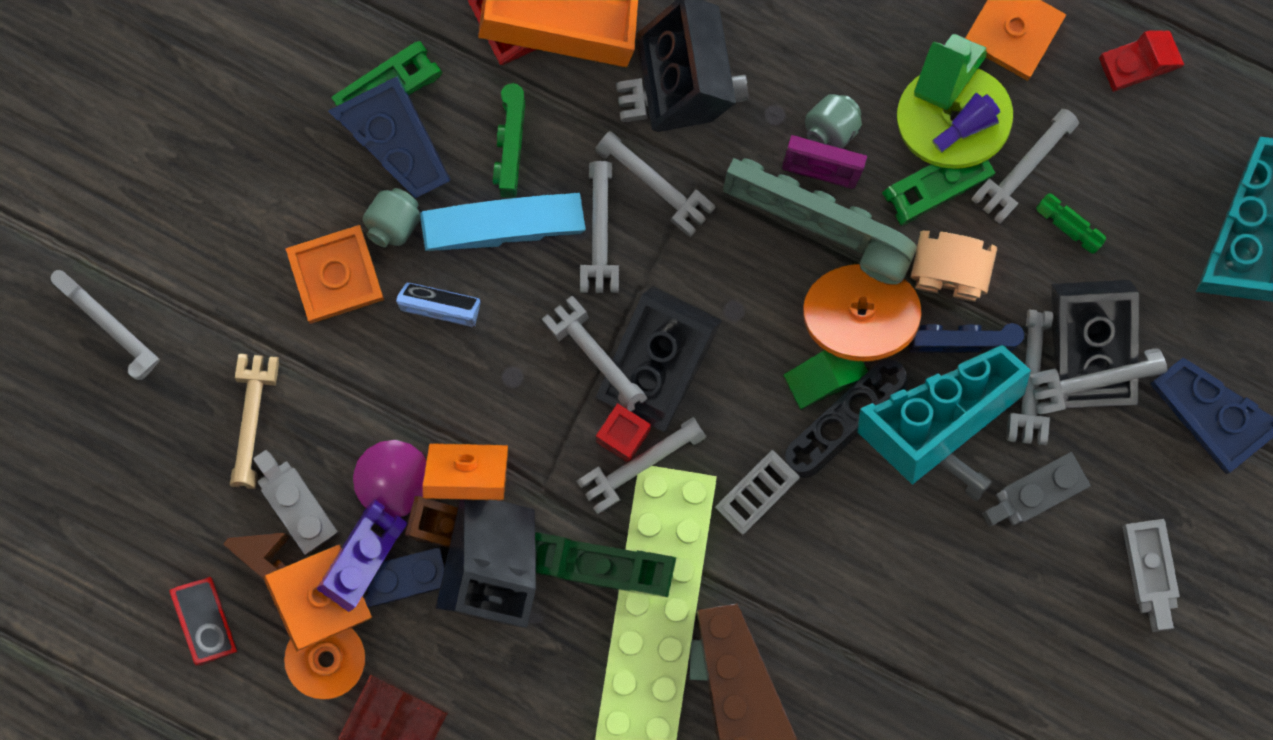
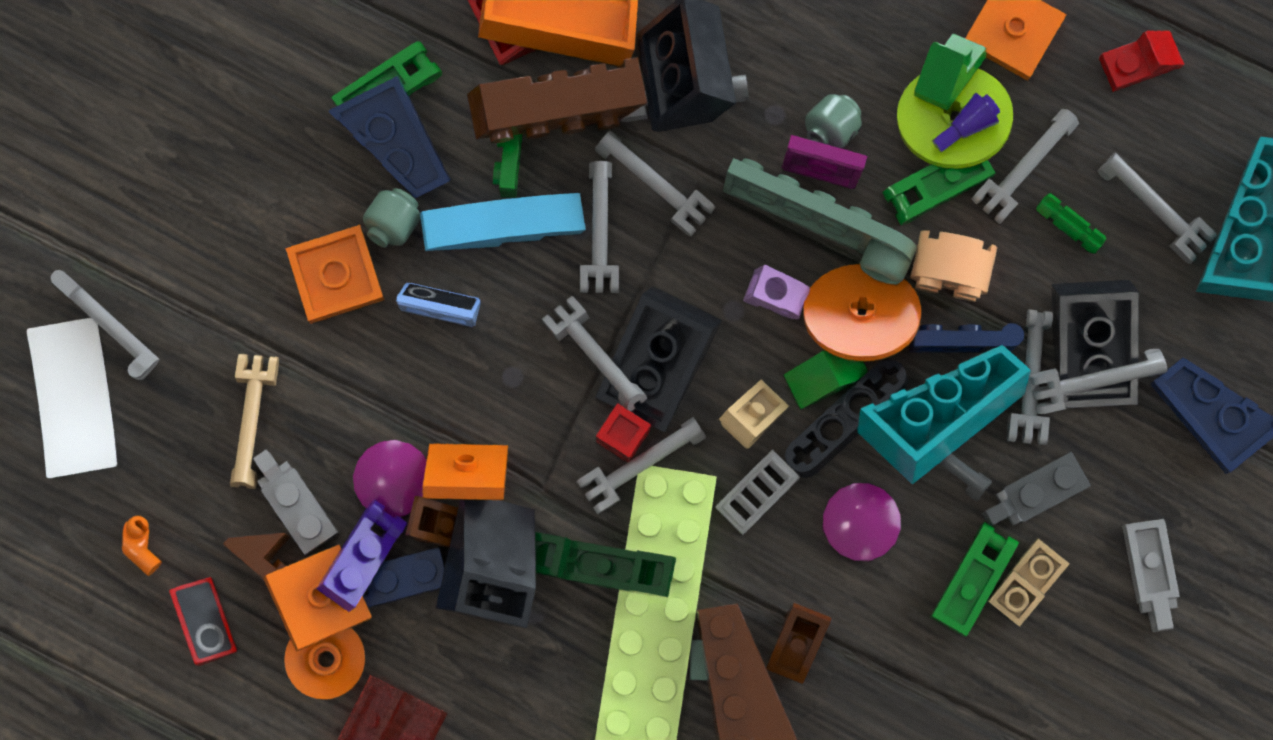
none -> white sticker [27,318,117,478]
none -> orange arm [122,516,162,576]
none -> reddish brown wedge [467,57,647,144]
none -> tan slope [719,380,789,448]
none -> lavender leg [743,265,810,319]
none -> reddish brown slope [766,603,832,684]
none -> magenta dish [822,483,901,562]
none -> green plate [930,522,1019,637]
none -> tan slope [988,538,1069,627]
none -> light grey hinge [1097,152,1217,264]

